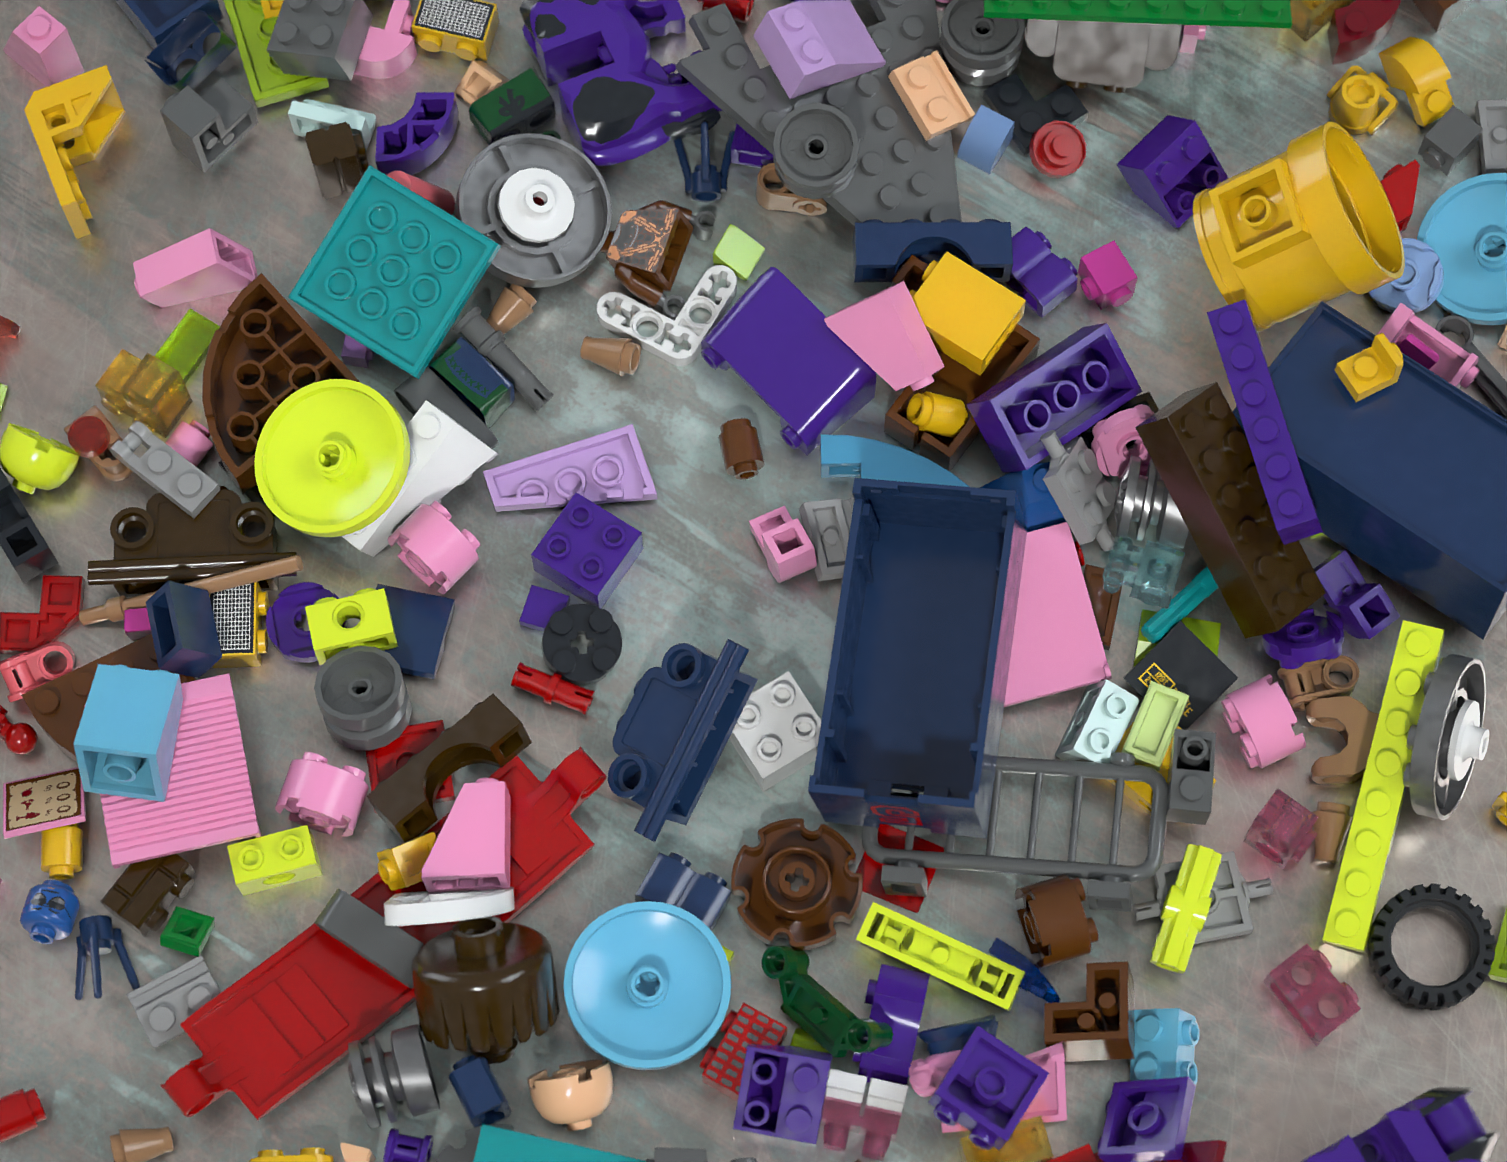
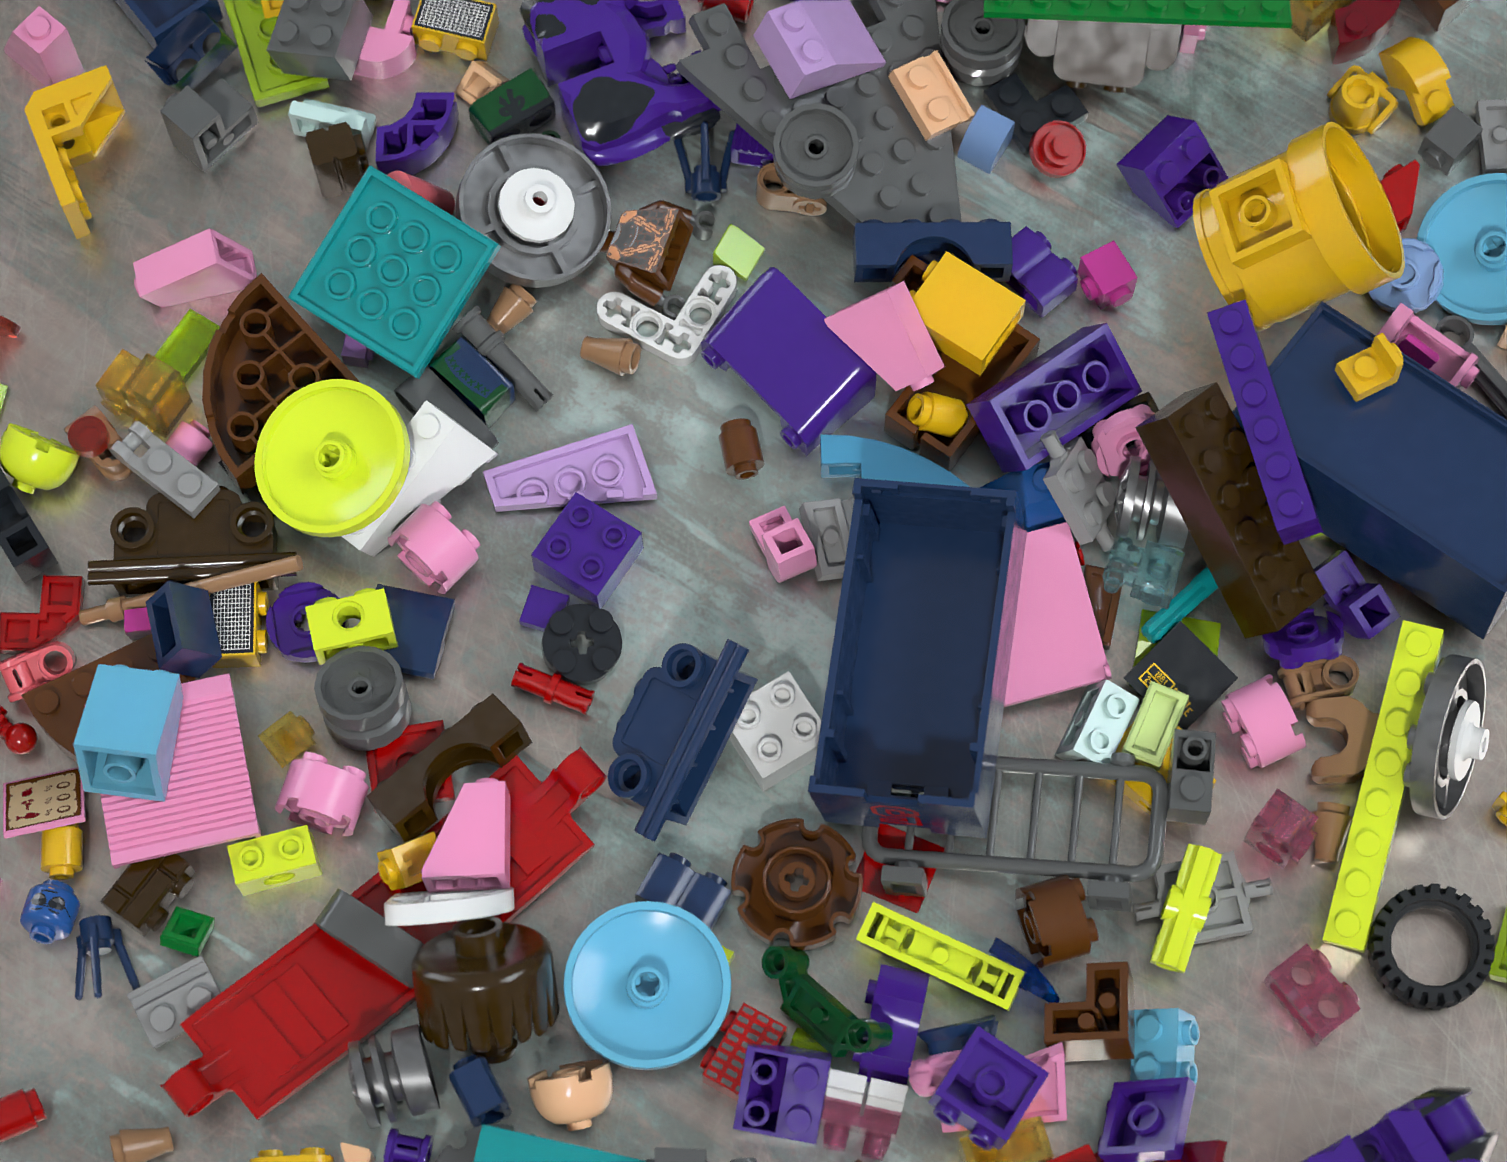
none -> clear yellow brick [258,711,317,768]

